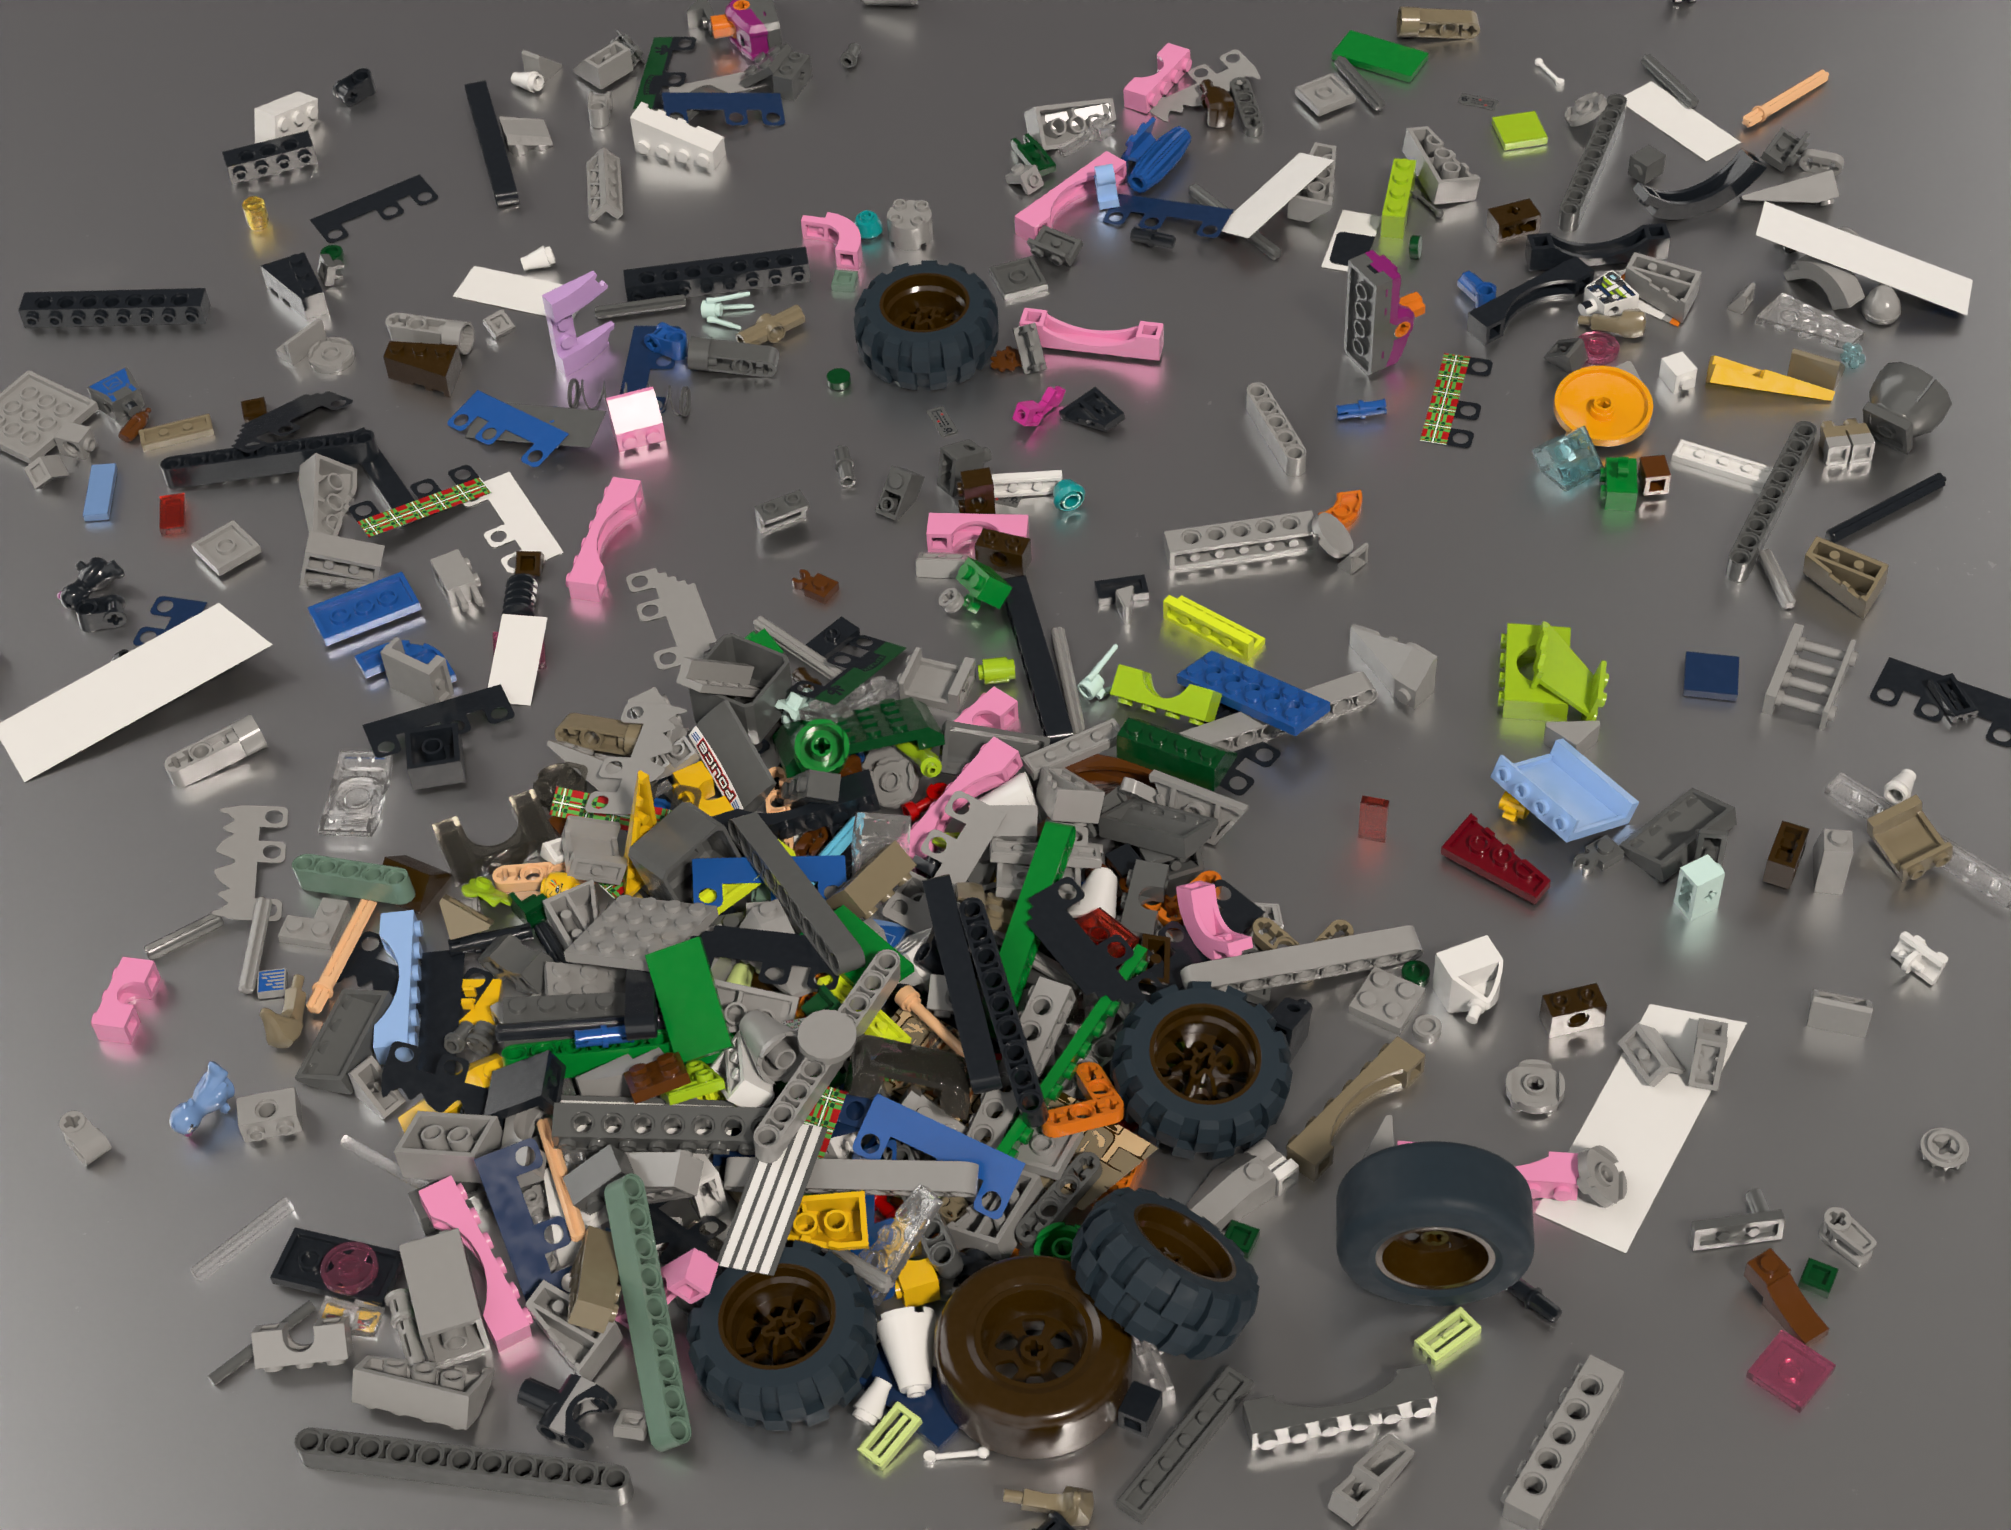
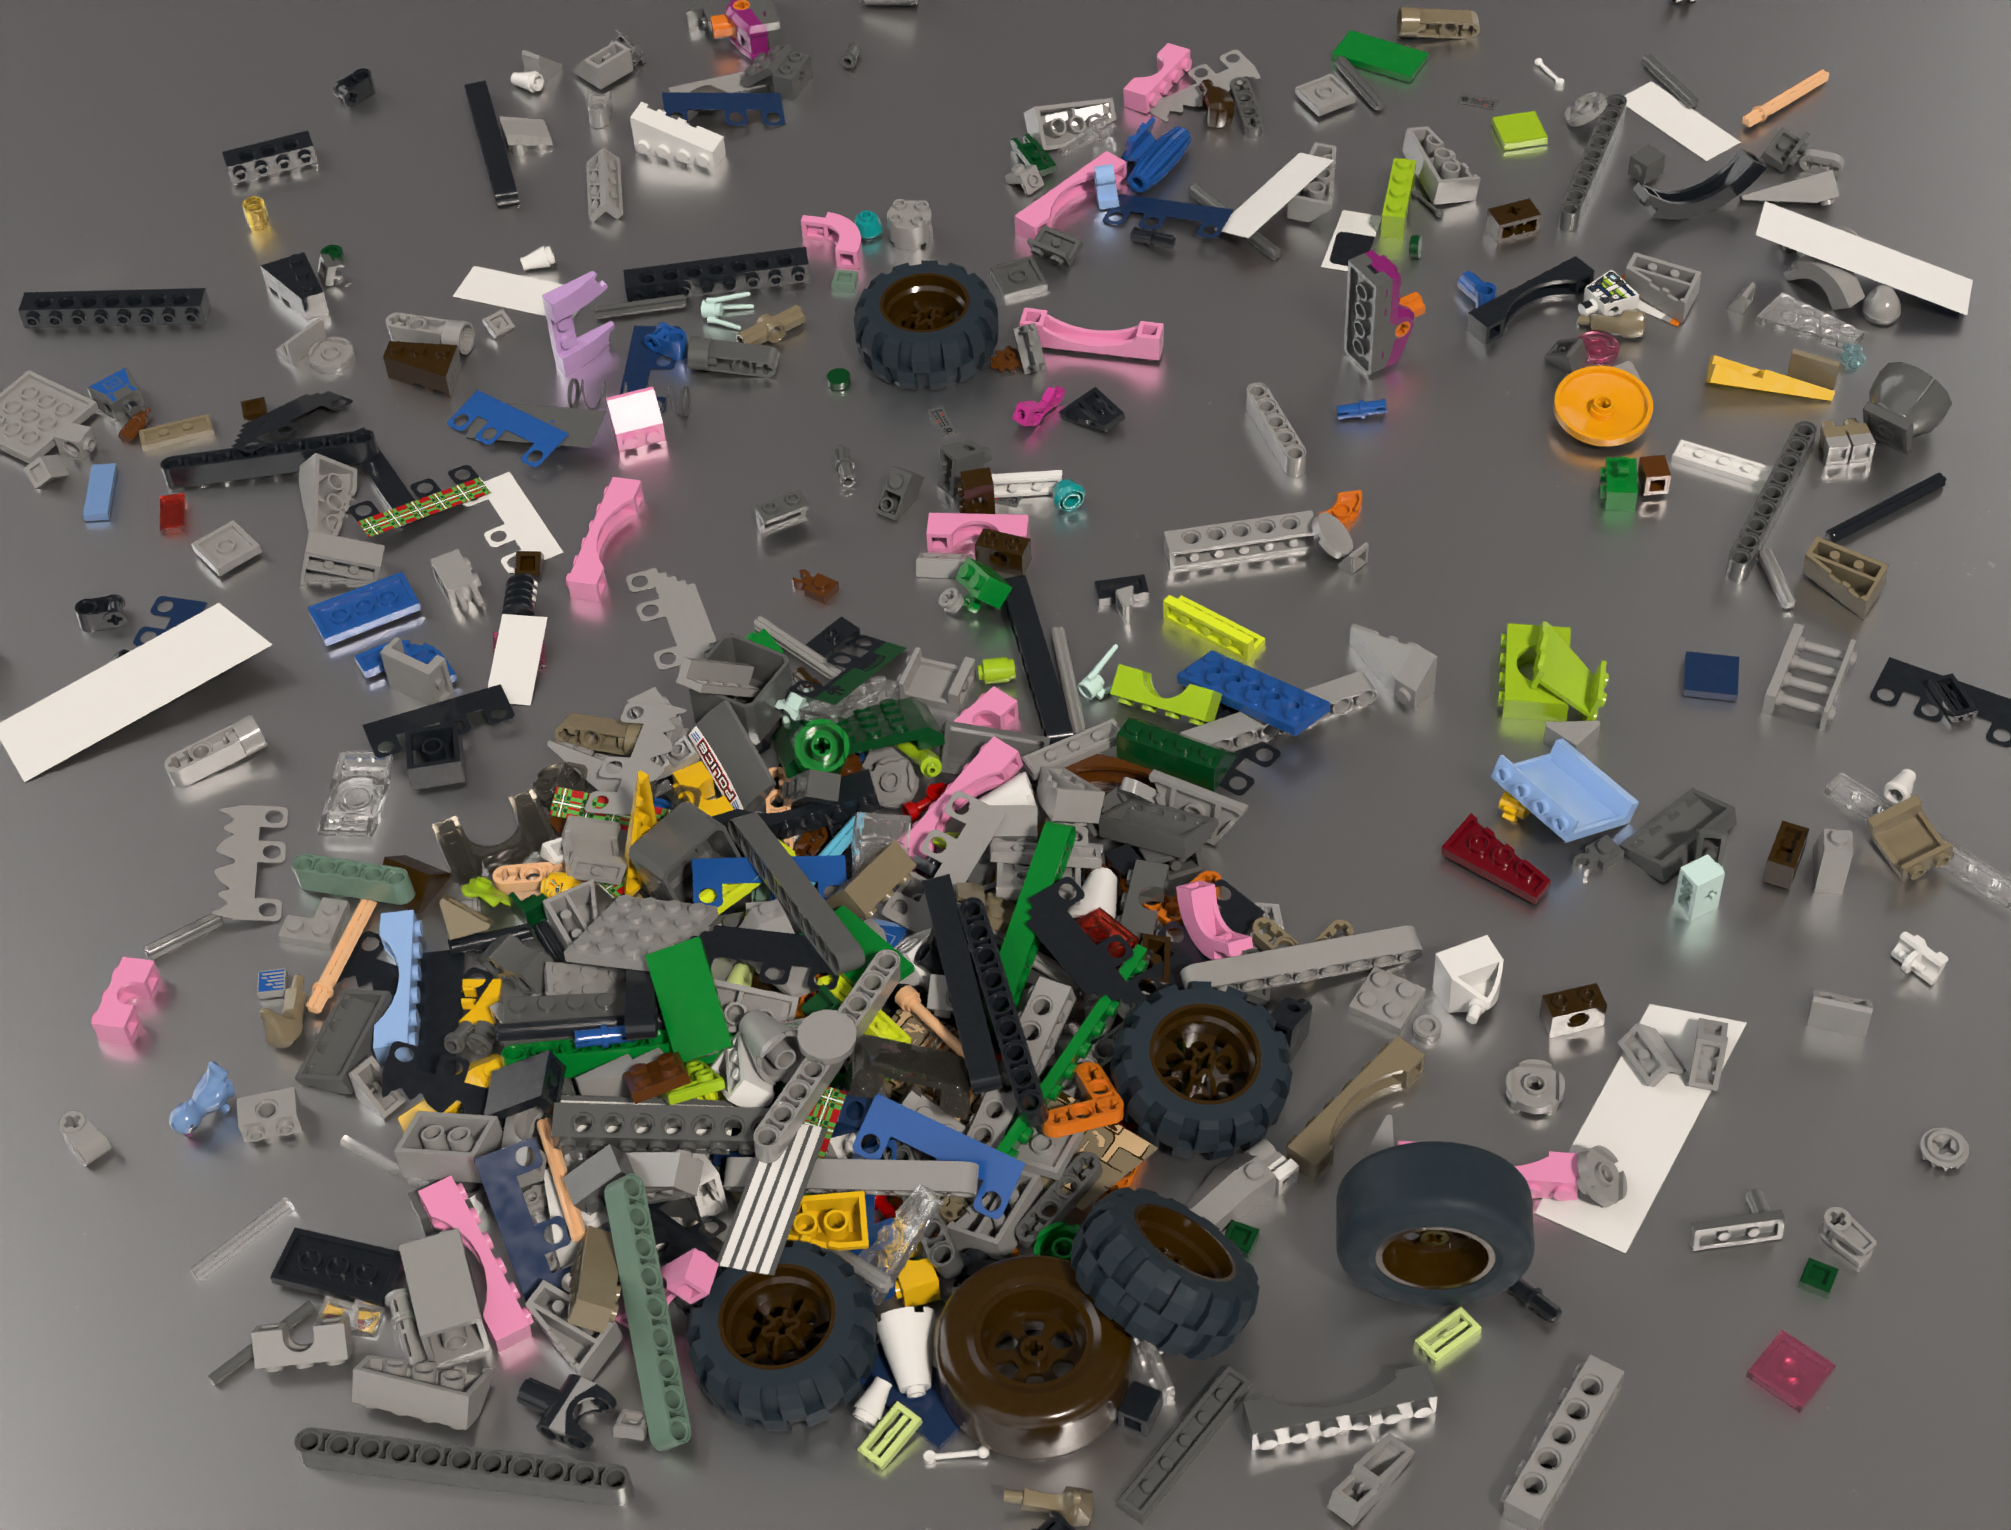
black animal [57,557,125,610] -> none
light grey axle [238,897,272,995] -> none
white wedge [254,91,319,144] -> none
black piece [310,174,438,243] -> none
clear pink wheel [320,1242,379,1296] -> none
piece [633,37,696,109] -> none
clear red tile [1358,796,1390,843] -> none
dark green tile [1401,960,1430,987] -> none
piece [1420,353,1493,448] -> none
black arch [1525,223,1671,271] -> none
clear light blue slope [1532,425,1603,491] -> none
white brick [1659,351,1698,394] -> none
reddish brown slope [1743,1248,1829,1350] -> none

